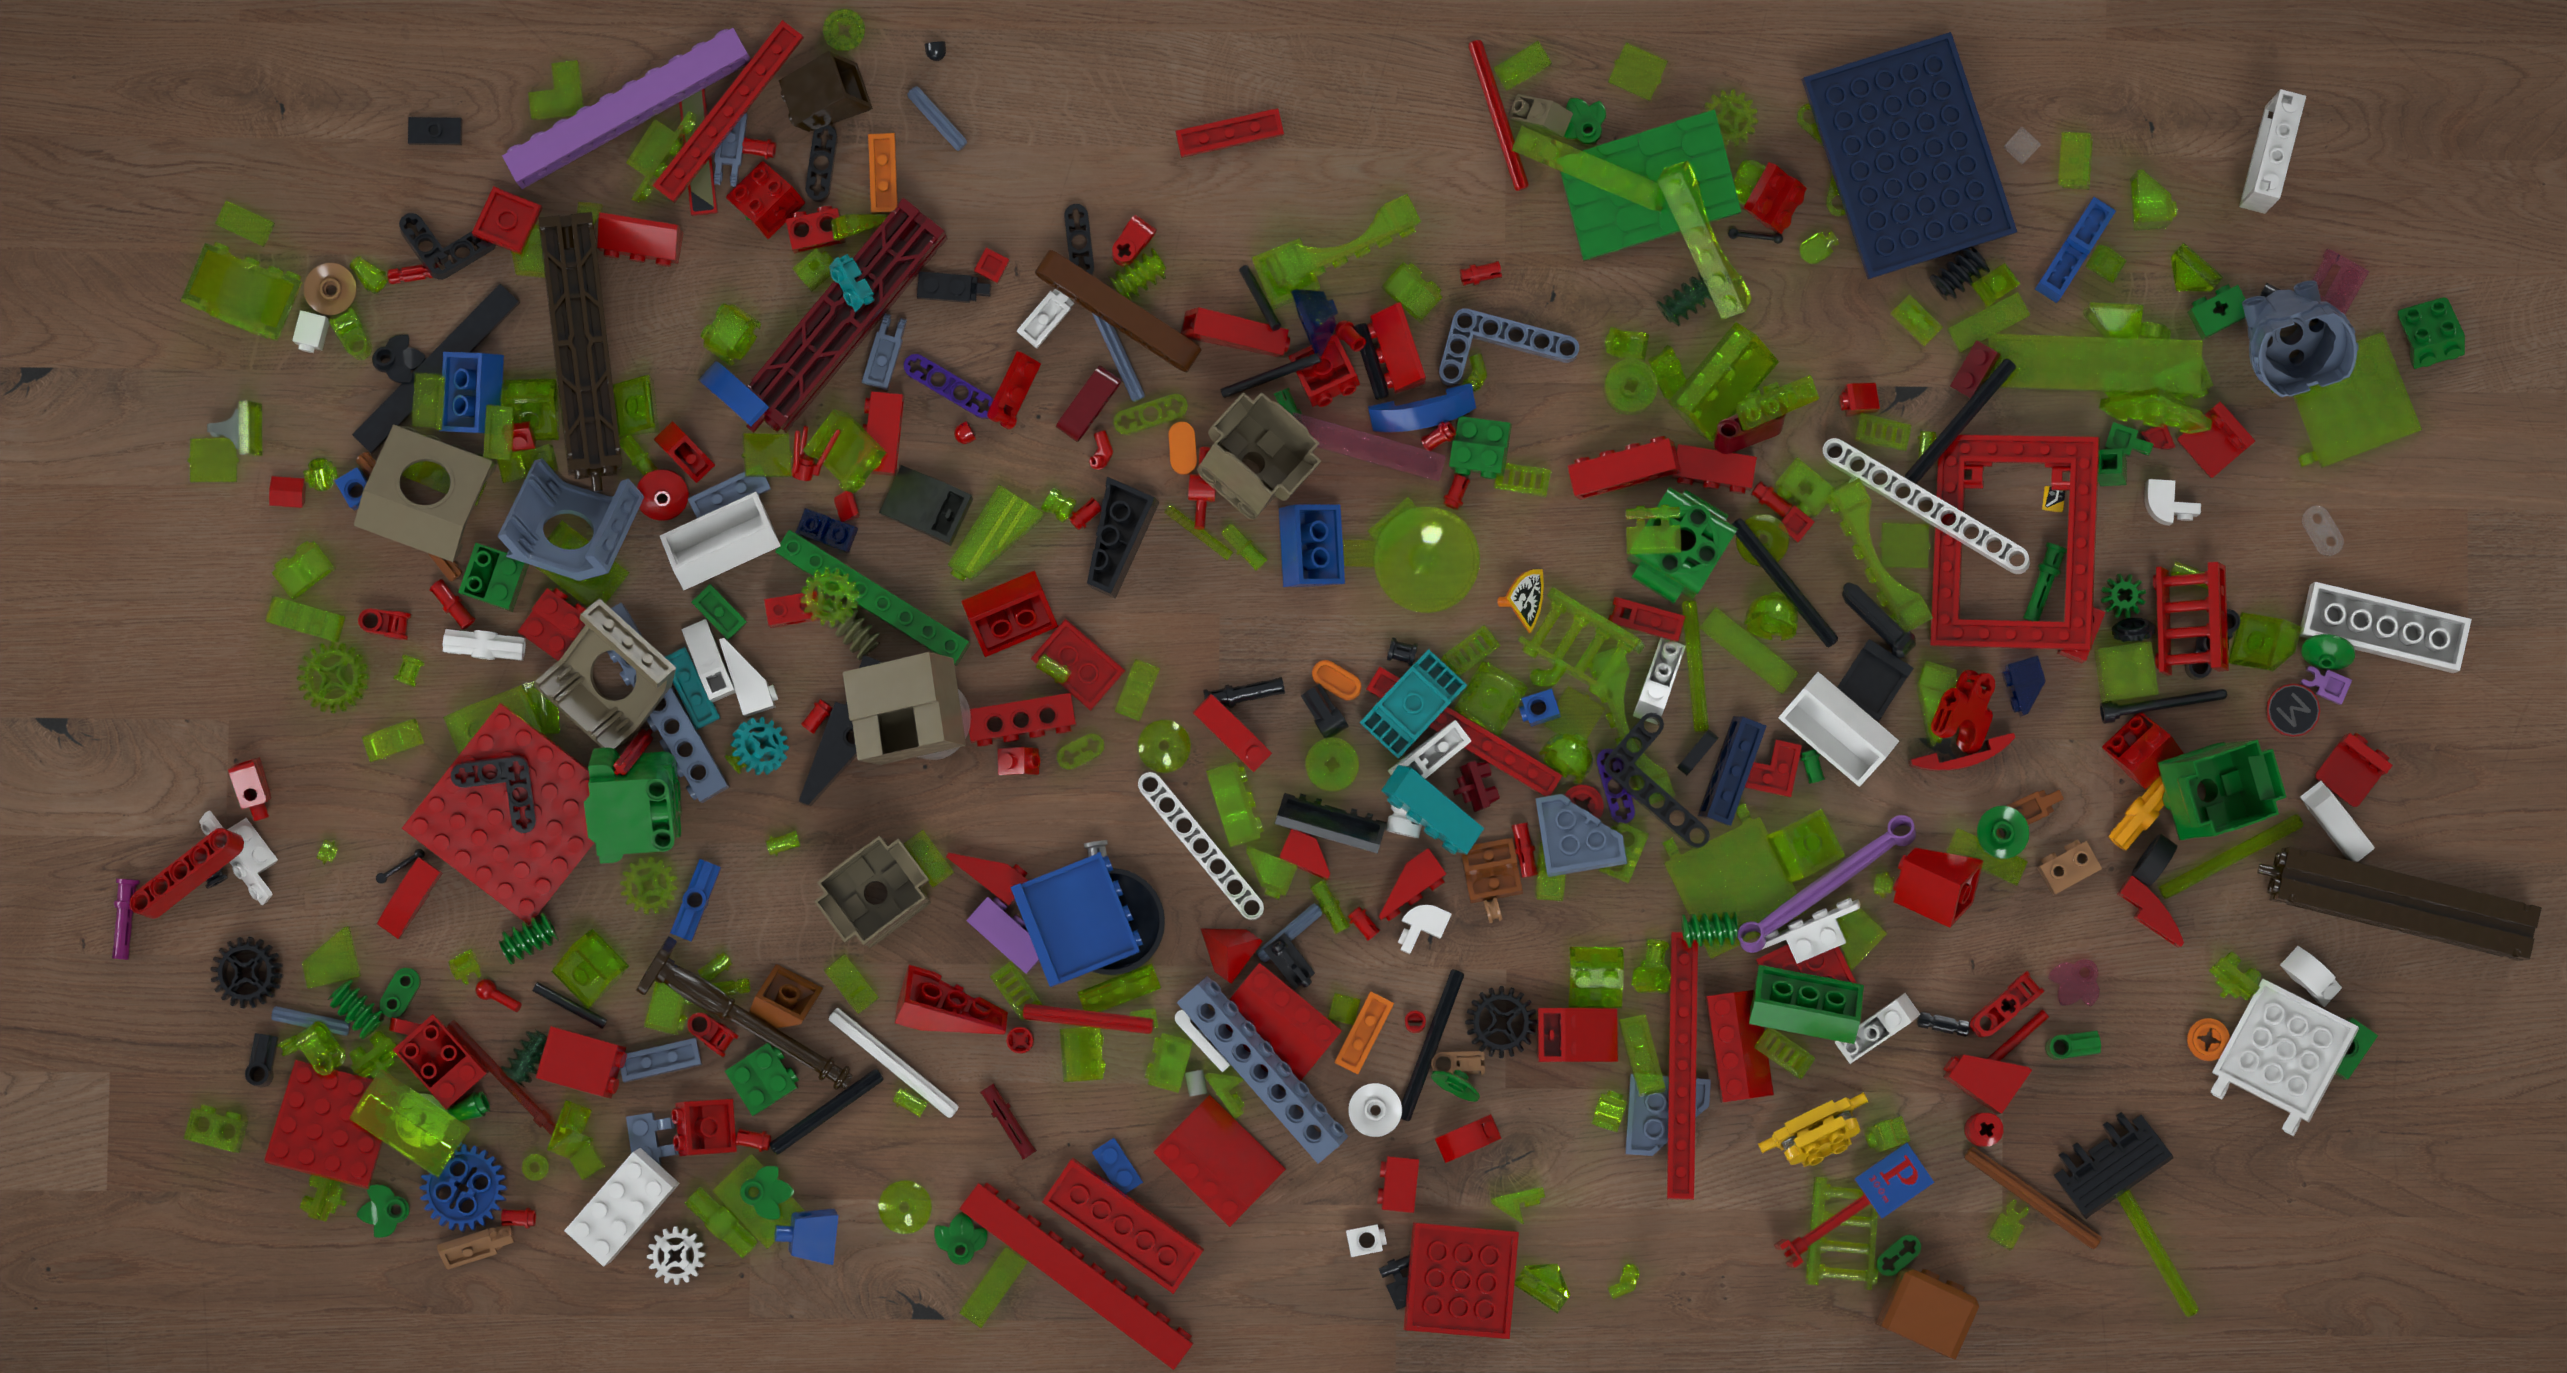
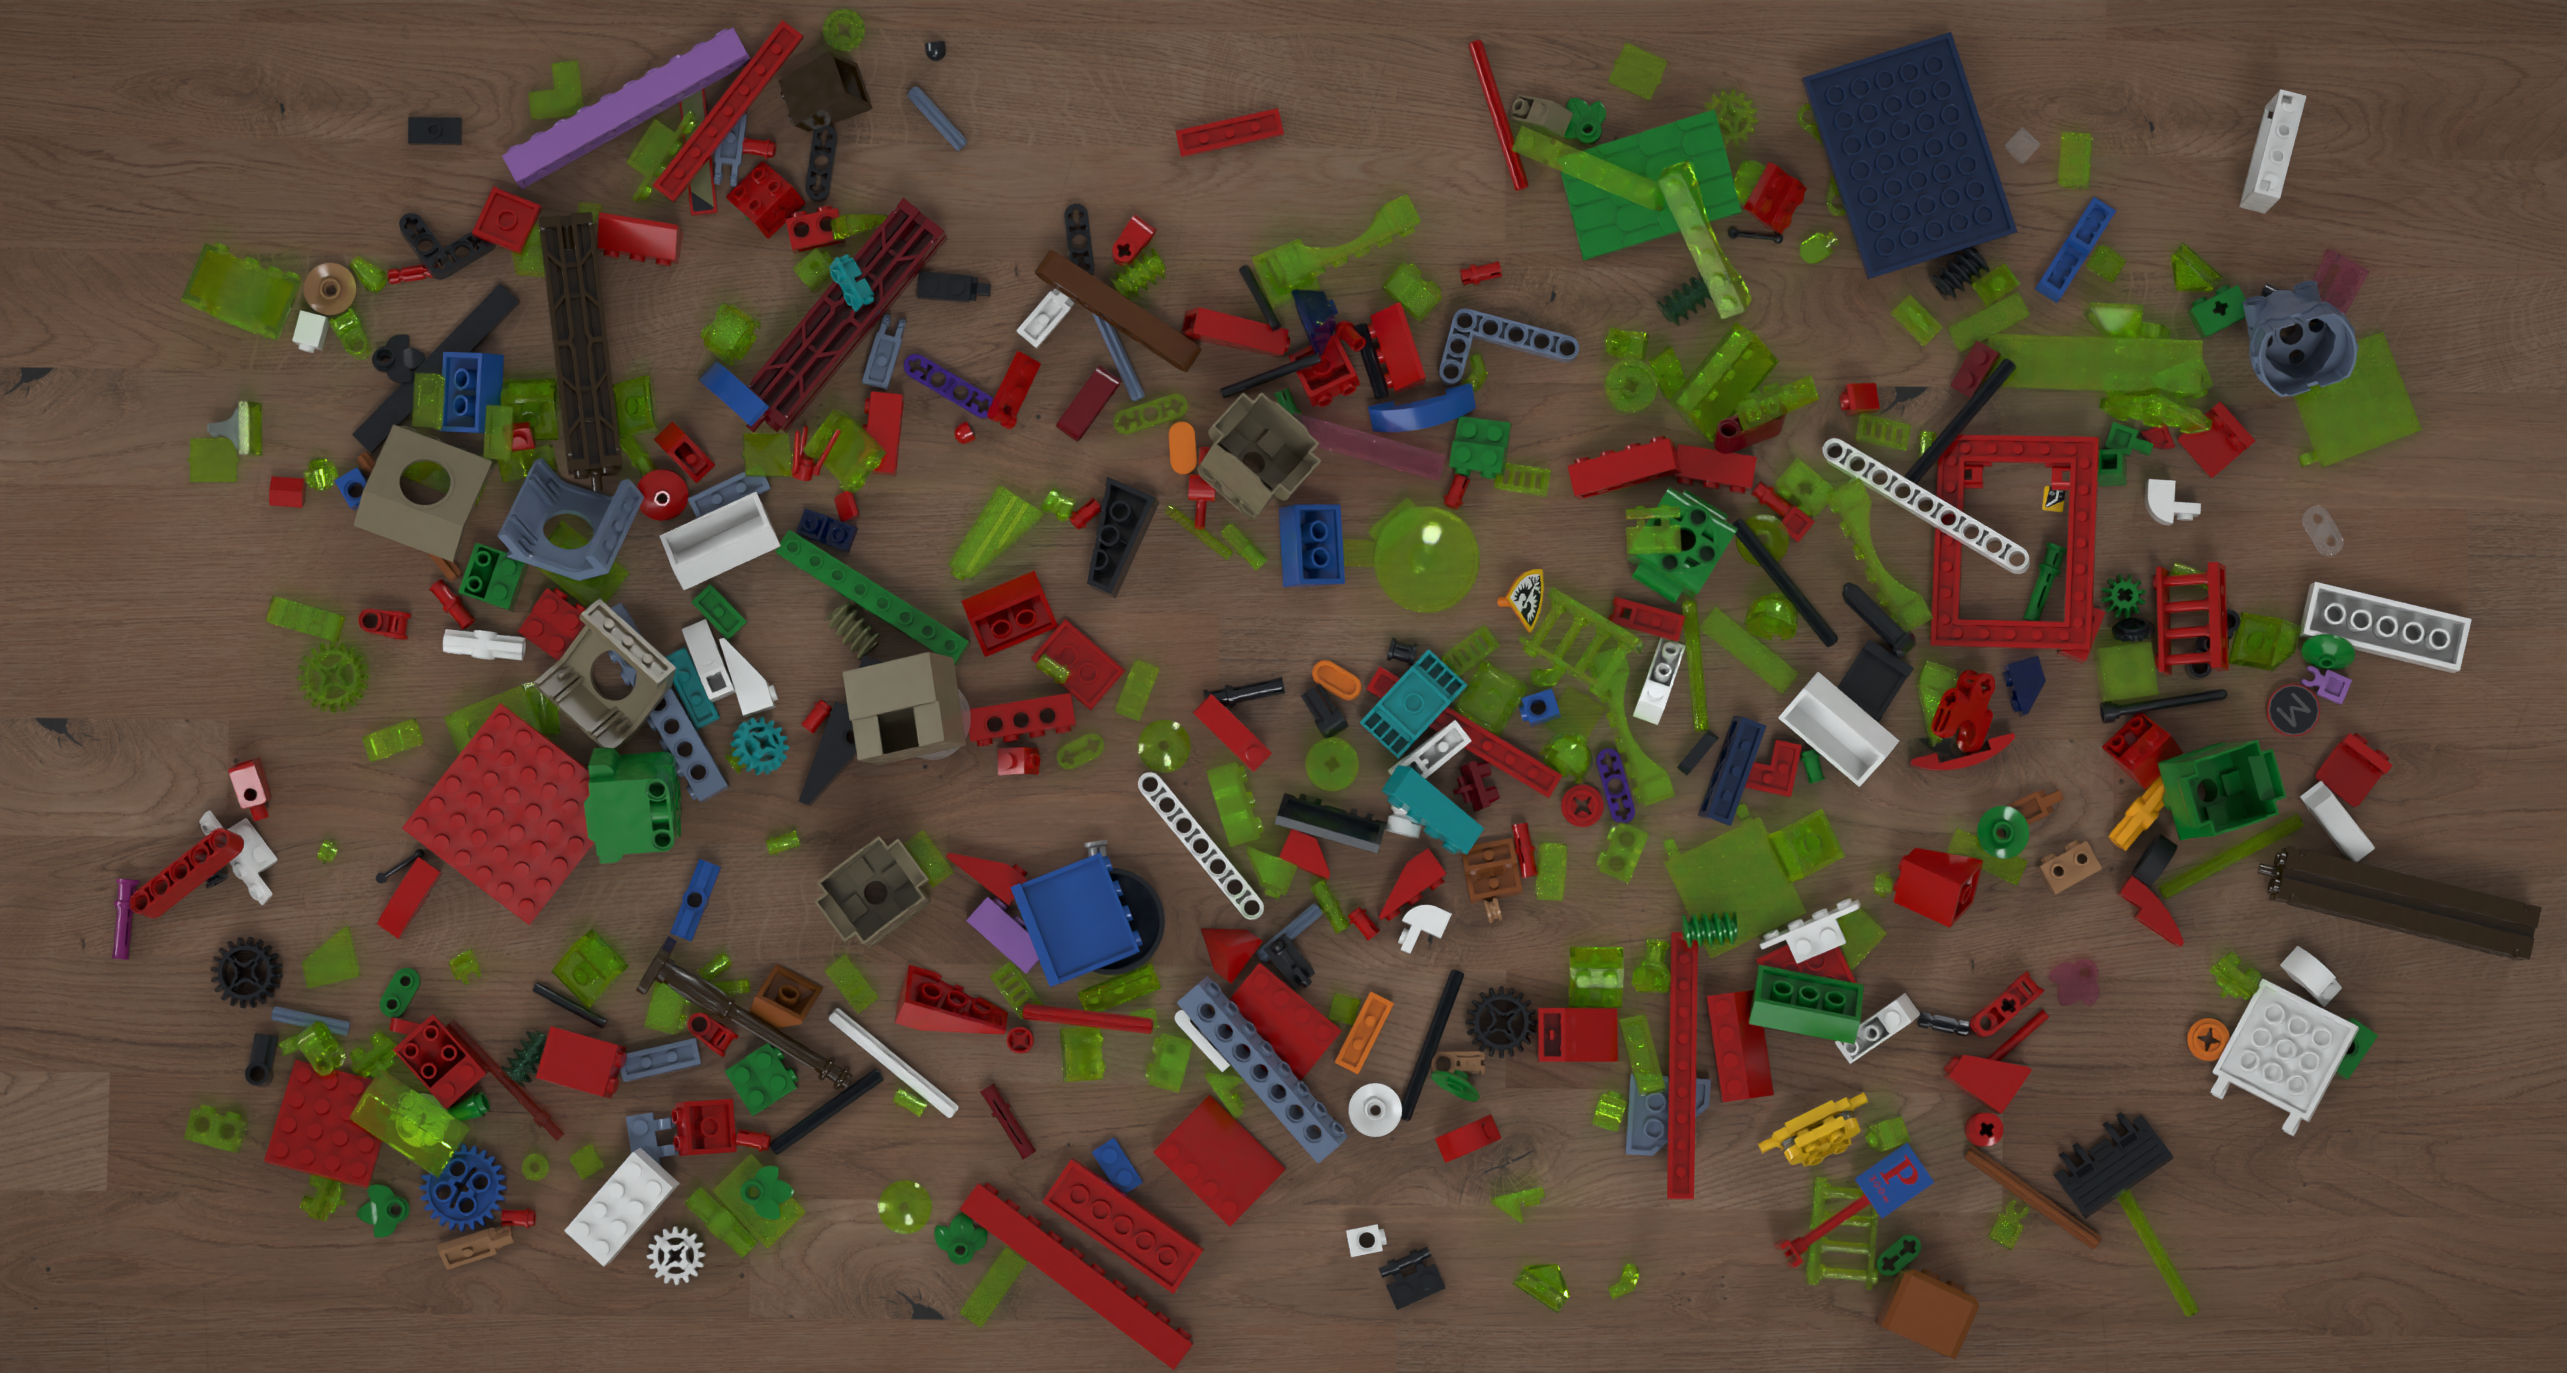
clear neon green tile [215,200,275,247] -> none
clear neon green brick [272,541,336,600] -> none
green piece [328,979,384,1039] -> none
clear neon green bush [393,654,425,687] -> none
black beam [451,755,536,833] -> none
red bar [475,979,522,1012] -> none
green piece [499,913,559,965] -> none
clear neon green slope [547,1100,593,1159] -> none
red axle [613,729,654,775] -> none
clear neon green gear [620,857,679,915] -> none
red brick [764,591,823,628] -> none
blue torso [774,1209,839,1265] -> none
clear neon green gear [801,568,859,627] -> none
orange plate [868,133,898,214] -> none
pearl dark grey slope [879,465,974,546] -> none
red plate [974,248,1010,284] -> none
red arm [1089,430,1113,470] -> none
light grey hinge [1185,1070,1207,1097] -> none
red brick [1377,1156,1419,1213] -> none
red plate [1403,1222,1519,1339] -> none
red hinge [1405,1011,1426,1033] -> none
red pin [1421,422,1456,452] -> none
clear neon green hinge [1493,41,1552,91] -> none
sand blue plate [1536,794,1627,877] -> none
black beam [1604,713,1710,849] -> none
medium lavender piece [1738,815,1916,953] -> none
clear neon green slope [1754,1027,1815,1079] -> none
clear neon green piece [1879,523,1931,568] -> none
green piece [2045,1030,2101,1060] -> none
clear neon green slope [2130,169,2177,231] -> none
green bracket [2398,297,2465,369] -> none

